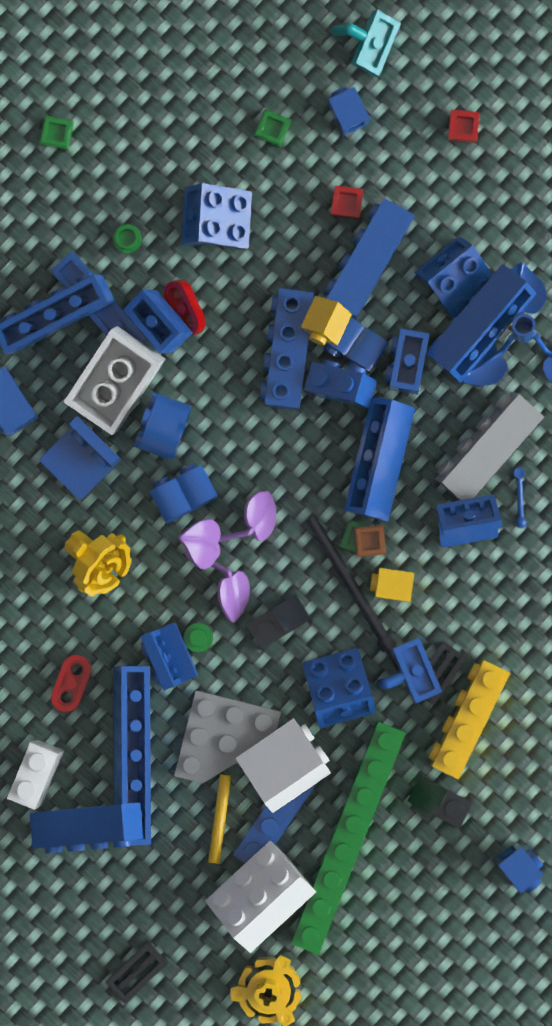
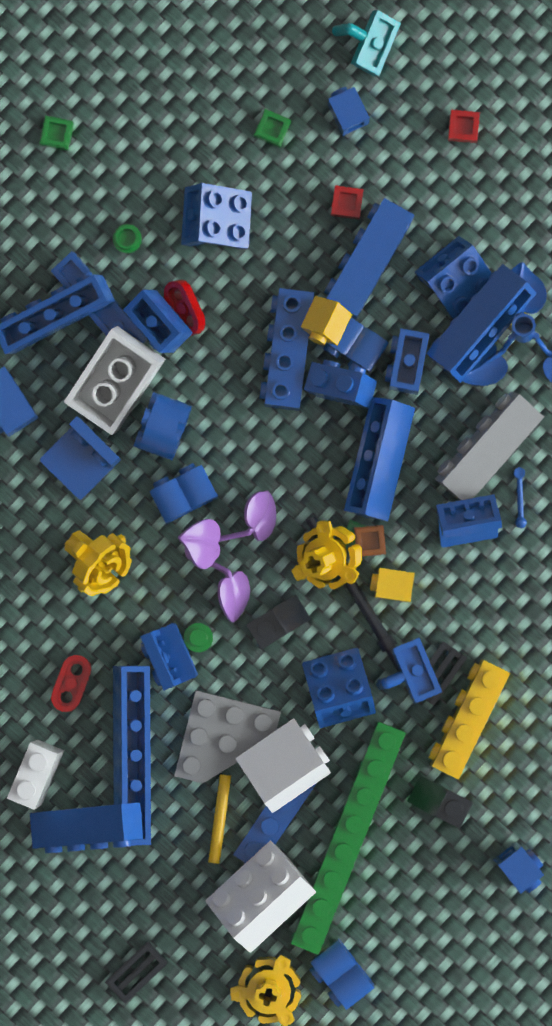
none -> yellow piece [291,520,362,589]
none -> blue brick [309,938,375,1010]

